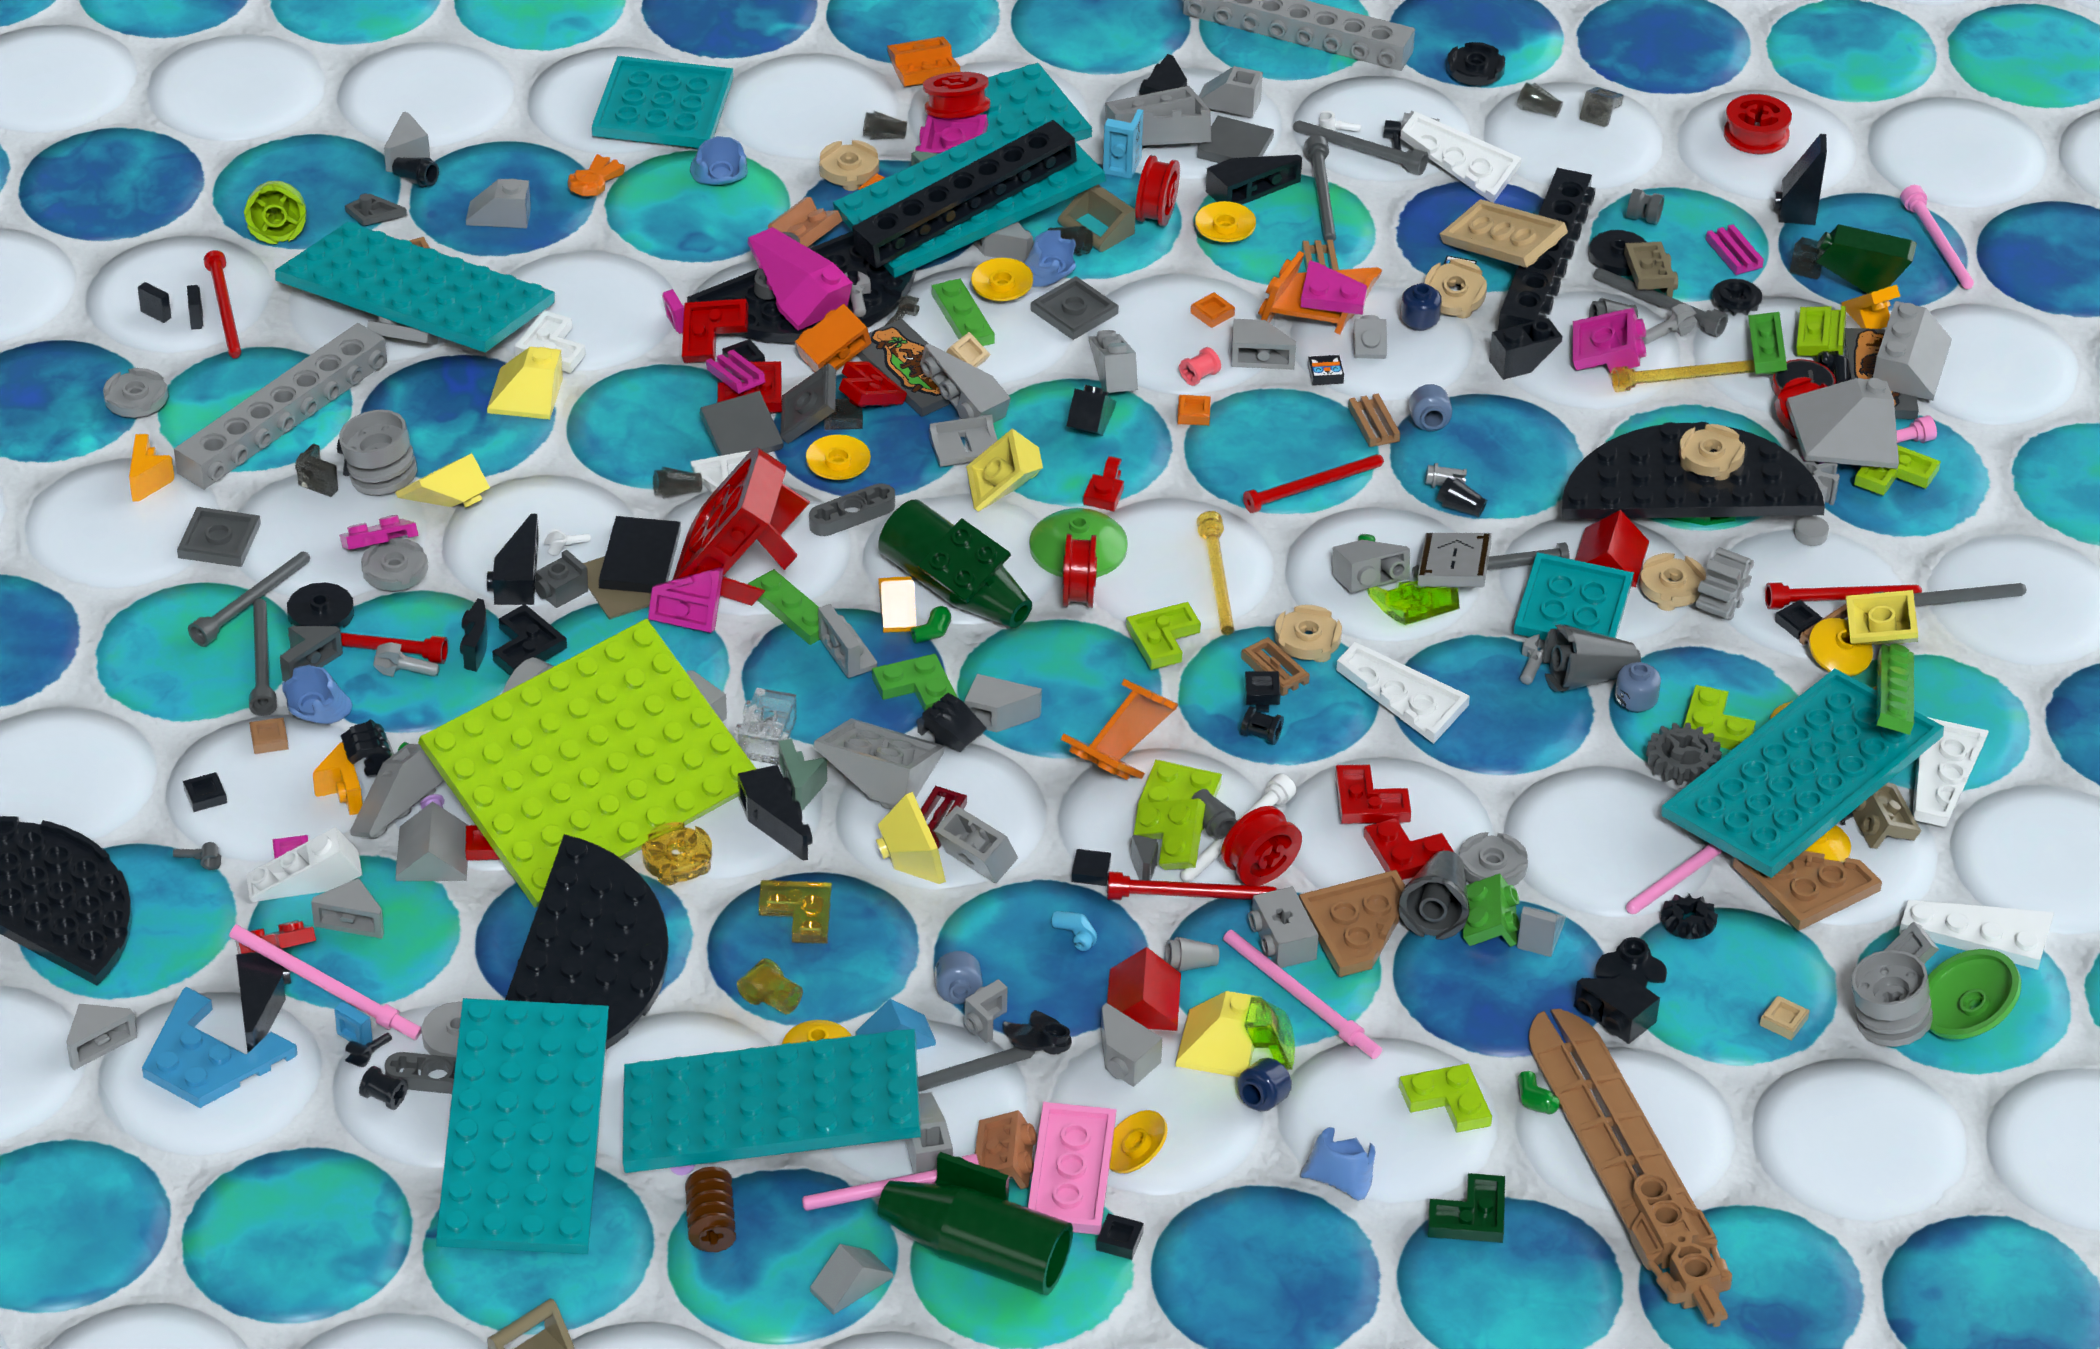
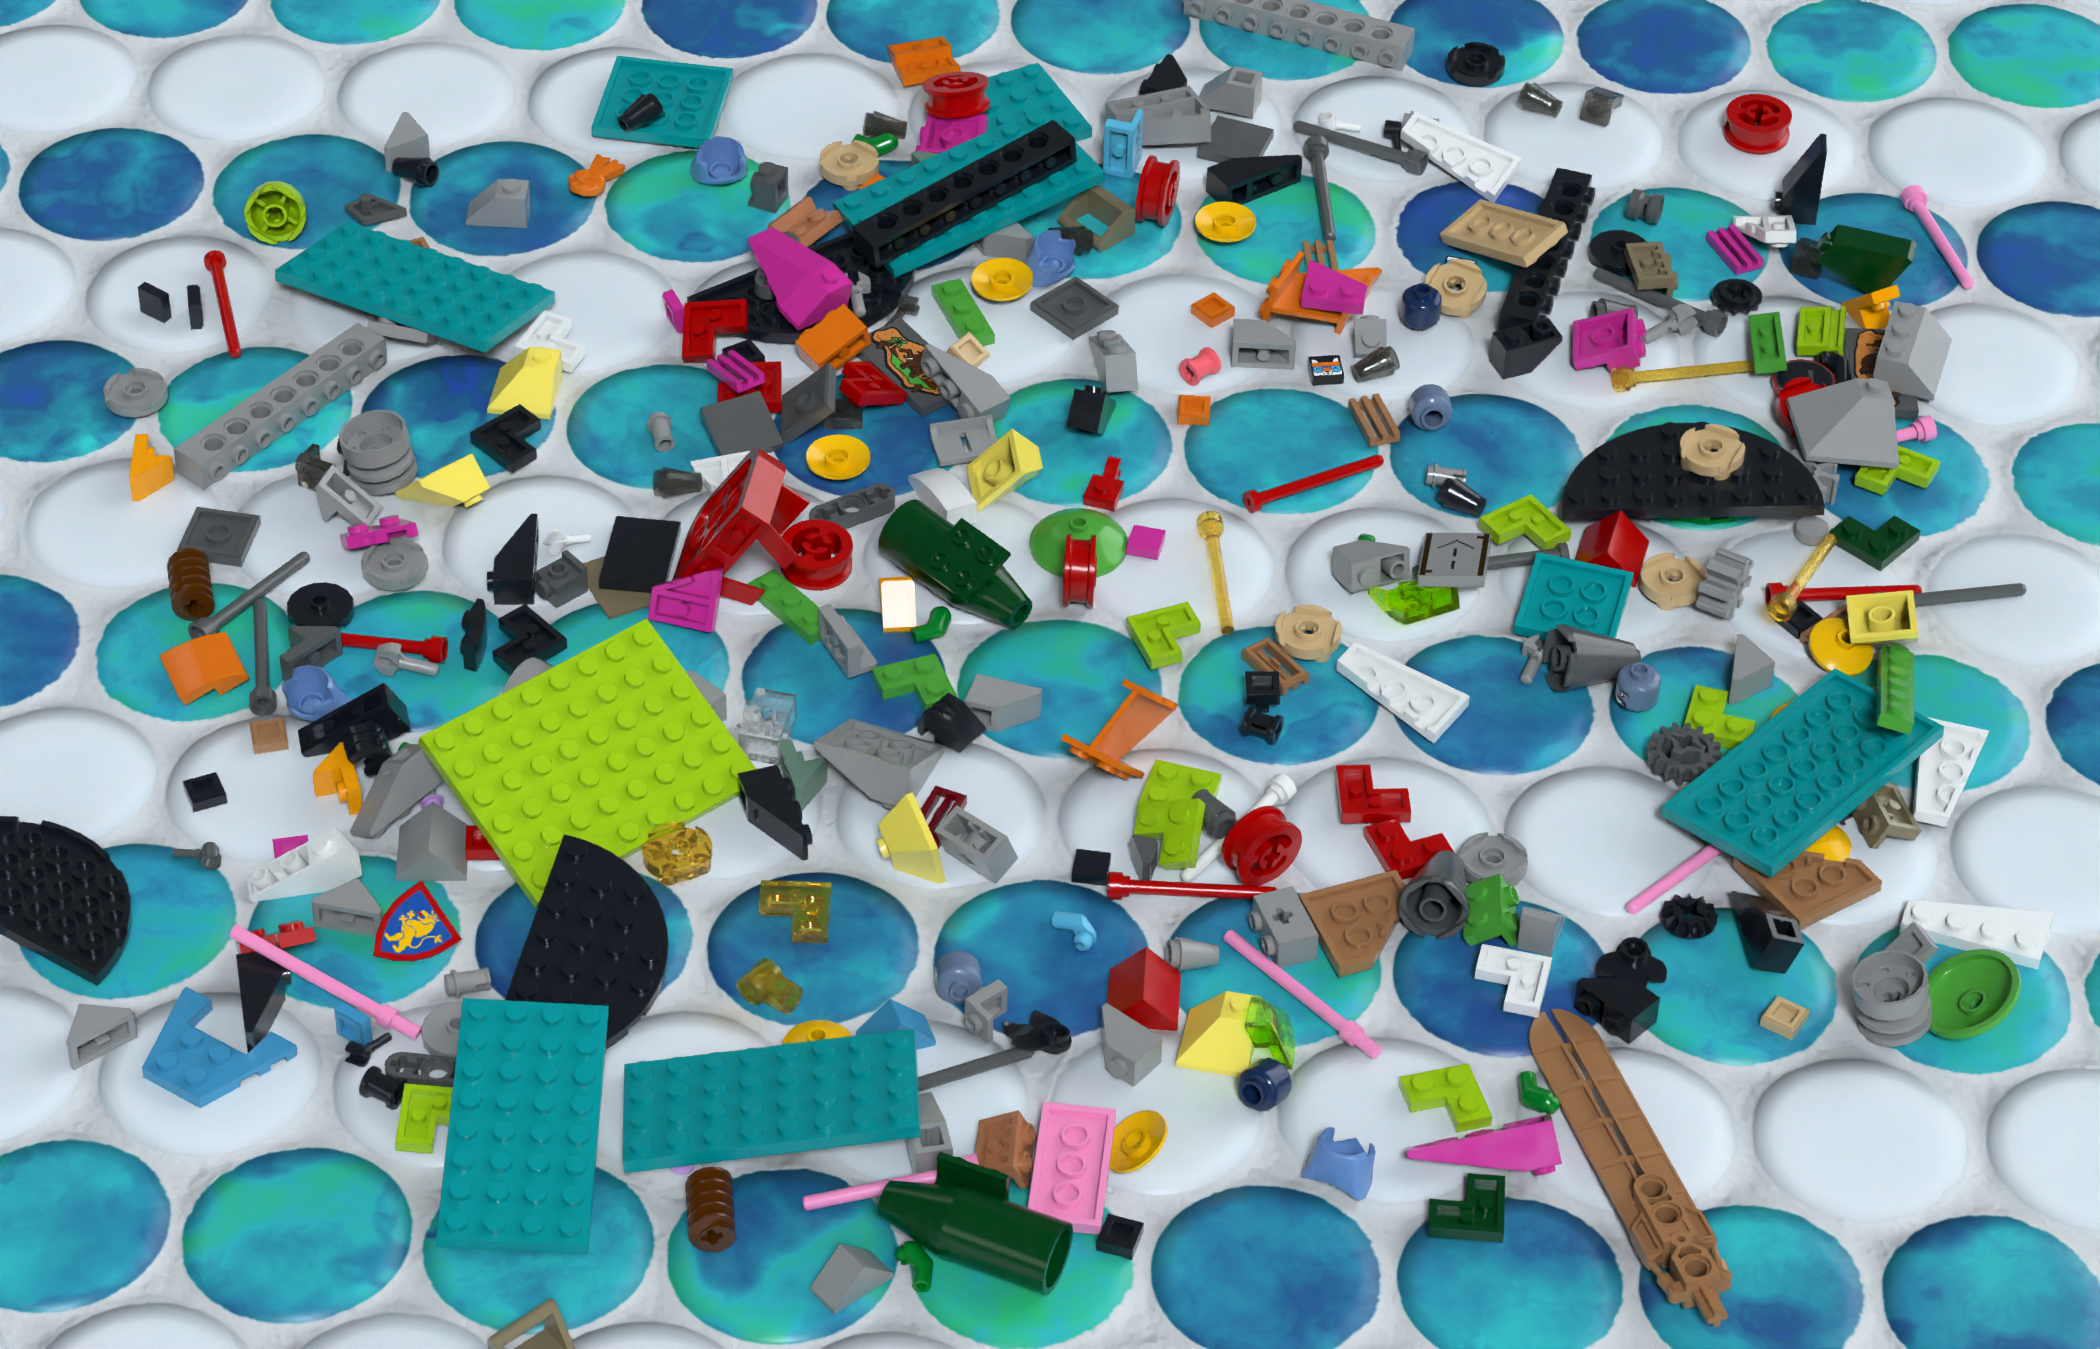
none -> orange slope [159,632,249,706]
none -> reddish brown piece [167,547,215,621]
none -> black slope [298,683,410,757]
none -> light grey slope [315,464,383,527]
none -> shield [373,880,462,961]
none -> lime plate [395,1083,453,1154]
none -> light grey pin [444,967,491,998]
none -> black plate [470,404,541,473]
none -> black cone [617,93,663,133]
none -> light grey pin [646,412,675,452]
none -> dark grey brick [748,162,788,214]
none -> red wheel [780,519,853,591]
none -> green arm [853,132,899,157]
none -> green arm [895,1241,934,1292]
none -> white slope [908,467,977,525]
none -> dark pink tile [1126,525,1166,560]
none -> clear smoke cone [1350,346,1400,383]
none -> dark pink wedge [1407,1114,1562,1176]
none -> white plate [1474,944,1552,1018]
none -> lime plate [1479,494,1571,550]
none -> light grey slope [1728,634,1775,704]
none -> black slope [1730,891,1804,974]
none -> white wing [1733,215,1796,247]
none -> clear yellow piece [1767,534,1837,622]
none -> dark green plate [1828,515,1921,571]

